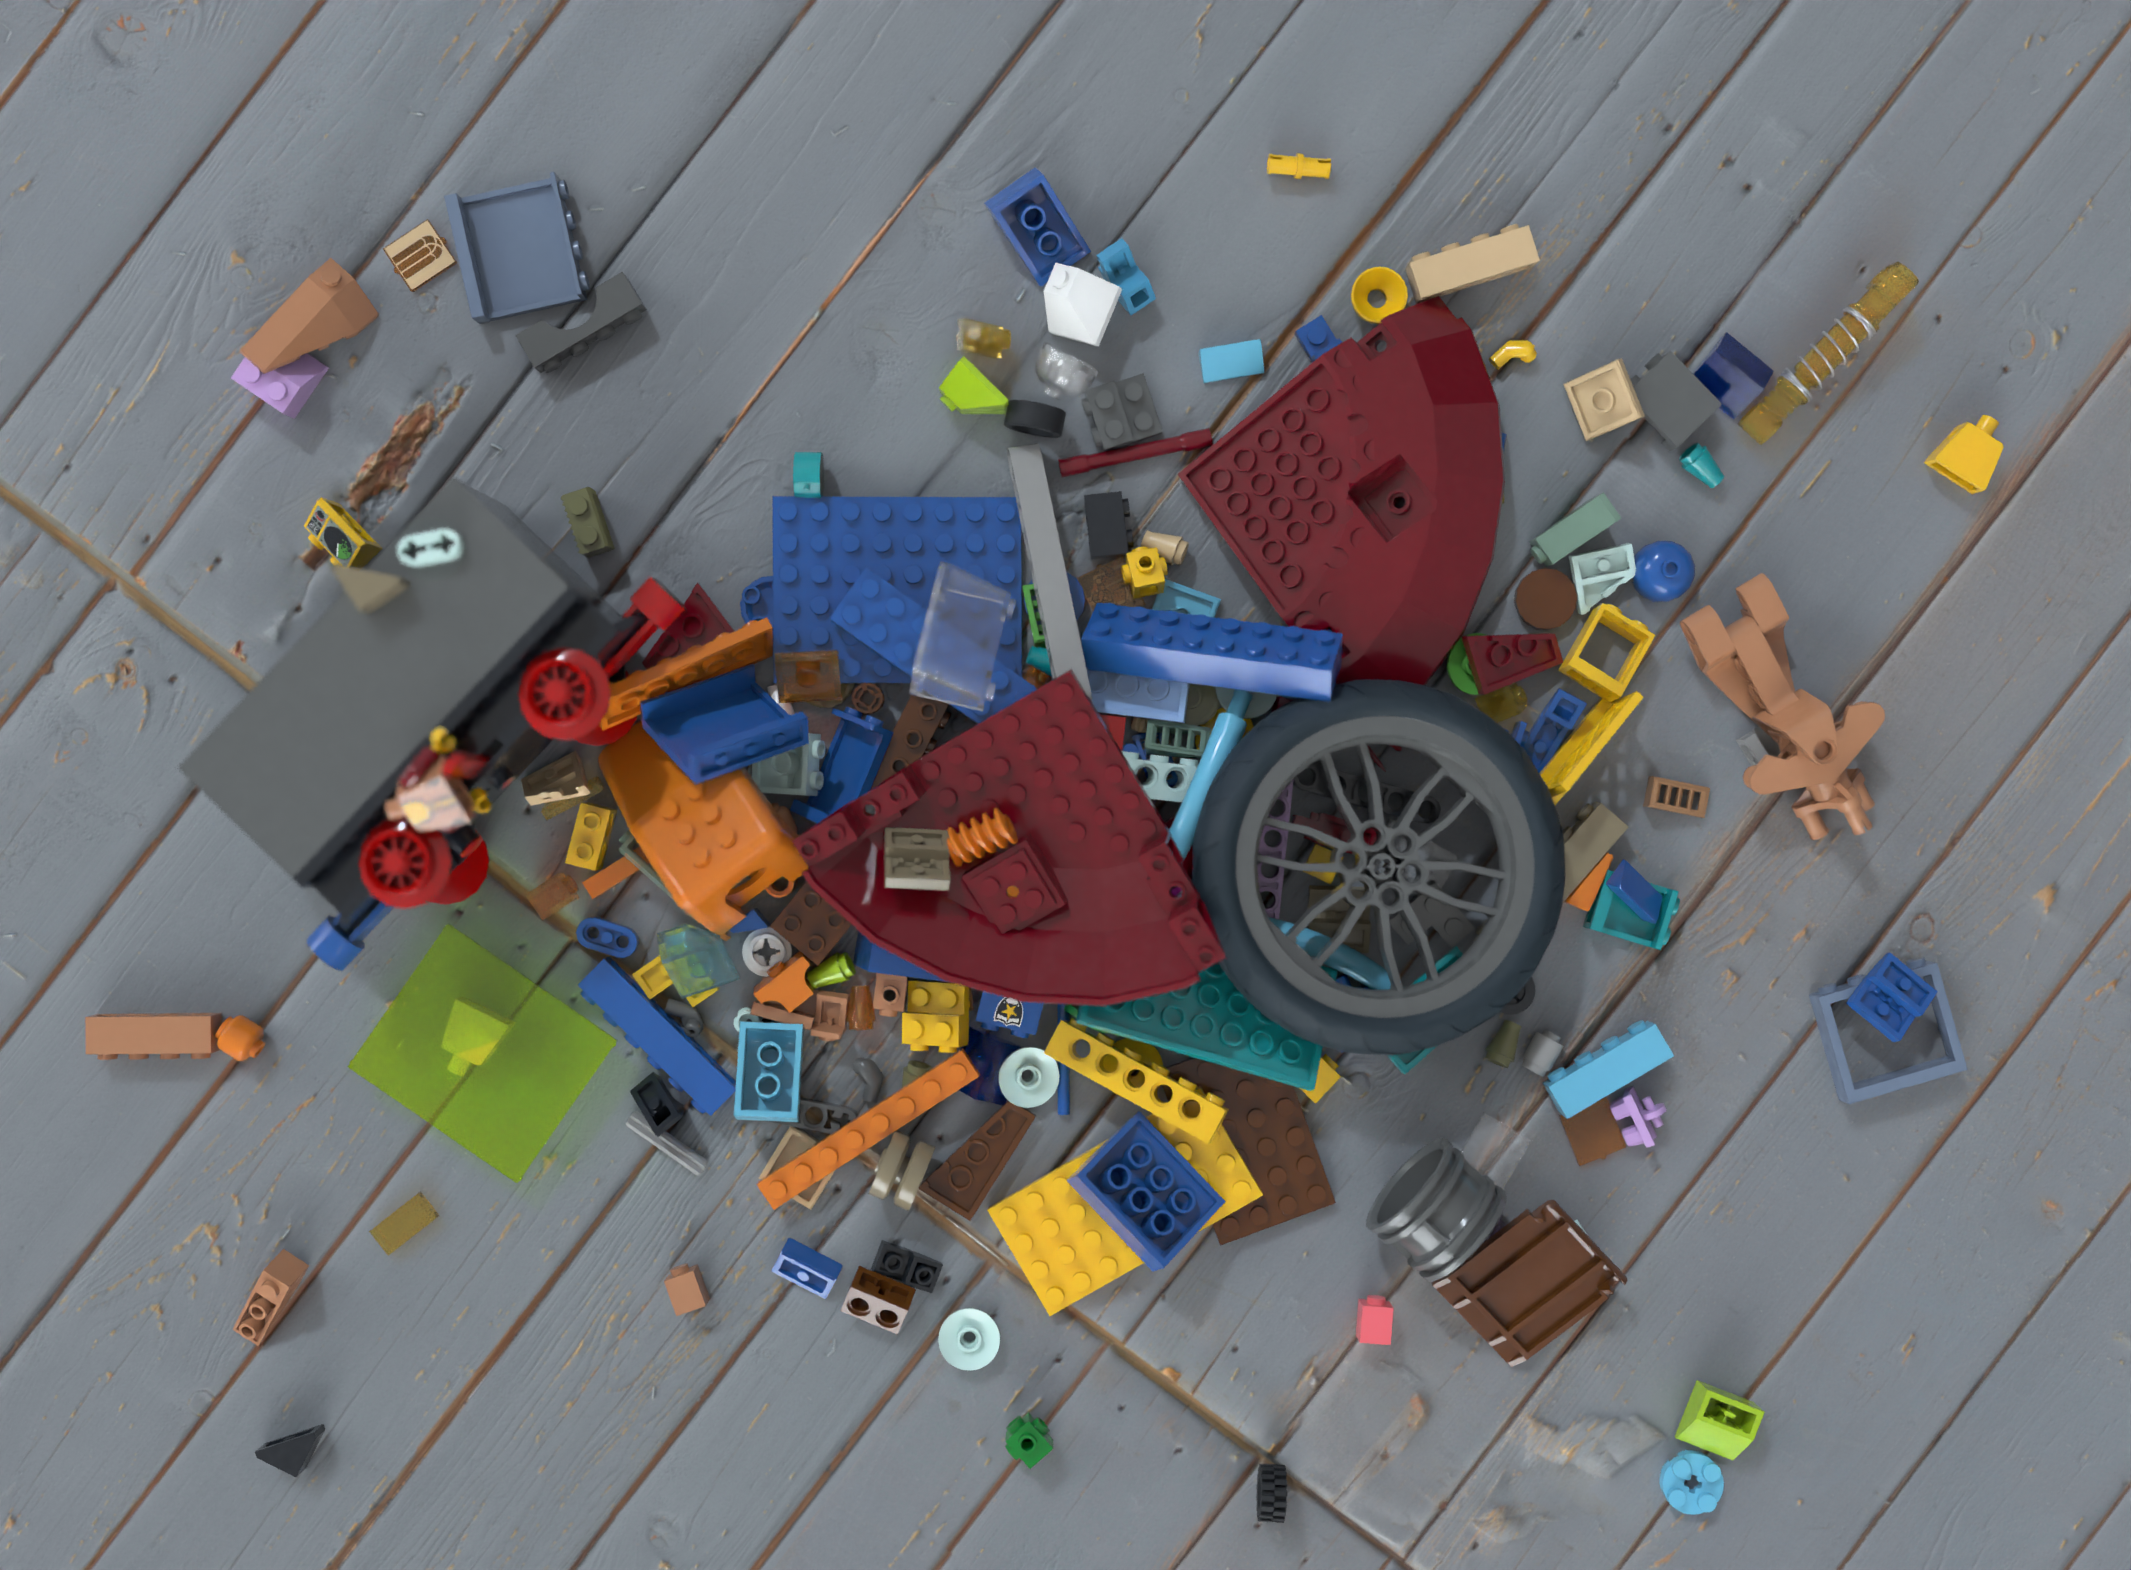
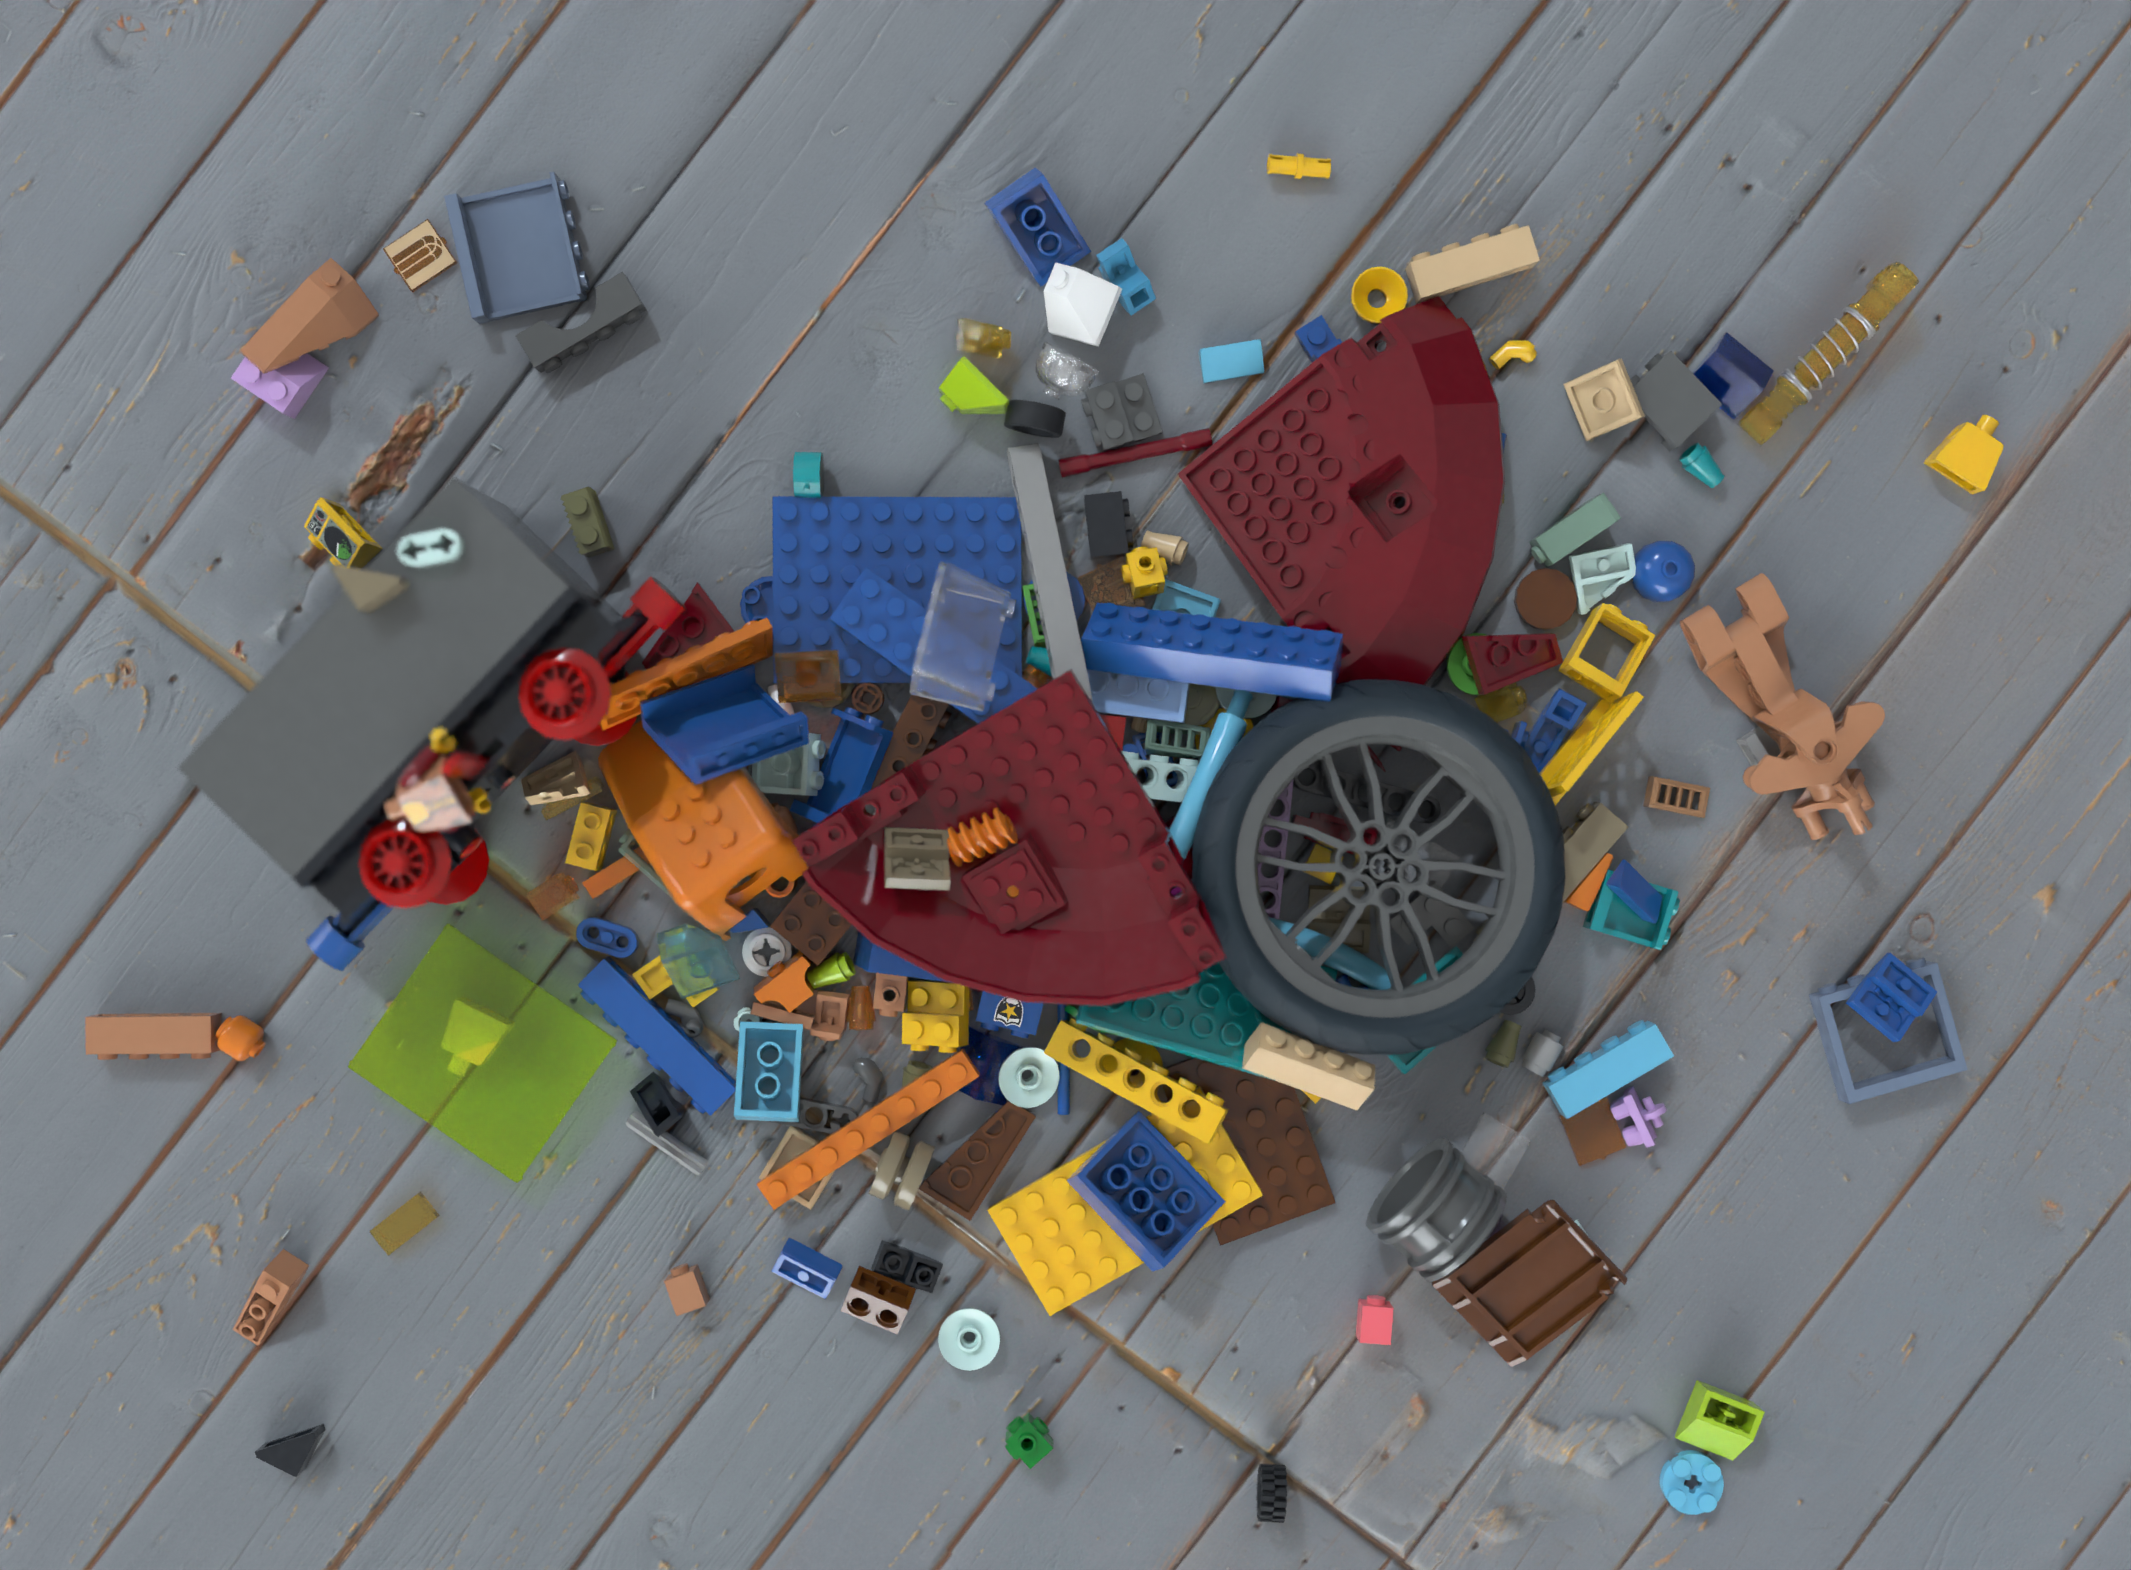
none -> tan brick [1243,1023,1375,1110]

